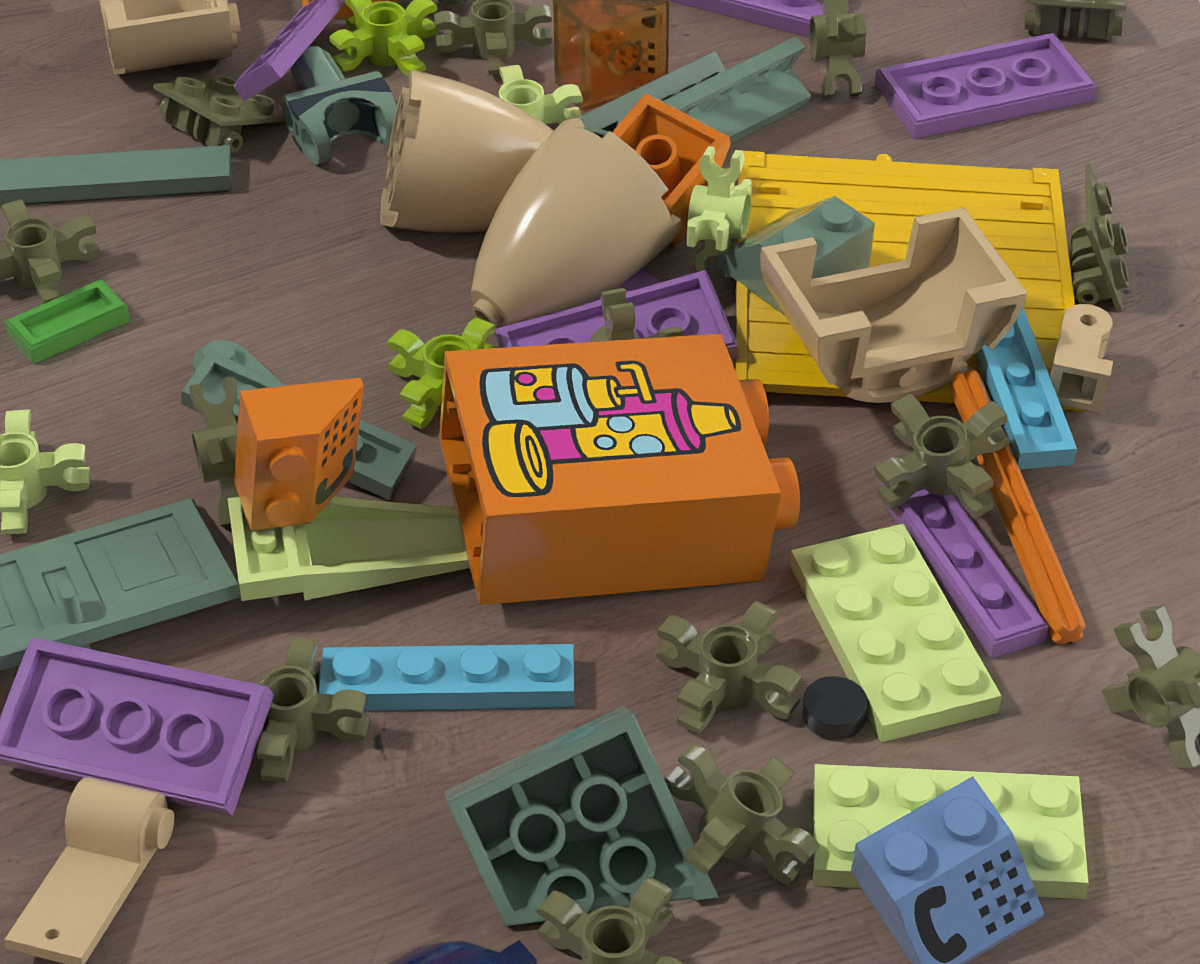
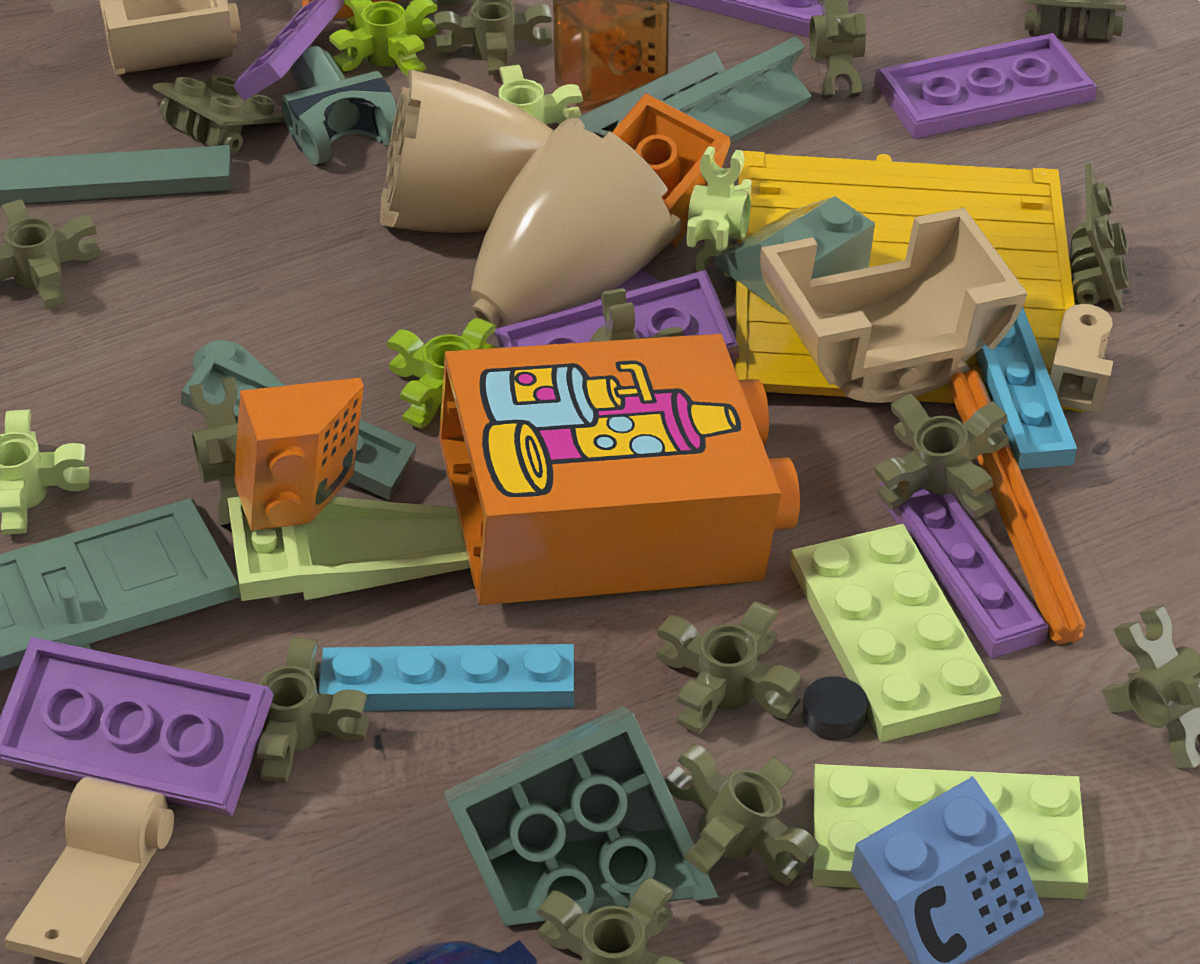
bright green tile [5,279,130,364] -> none

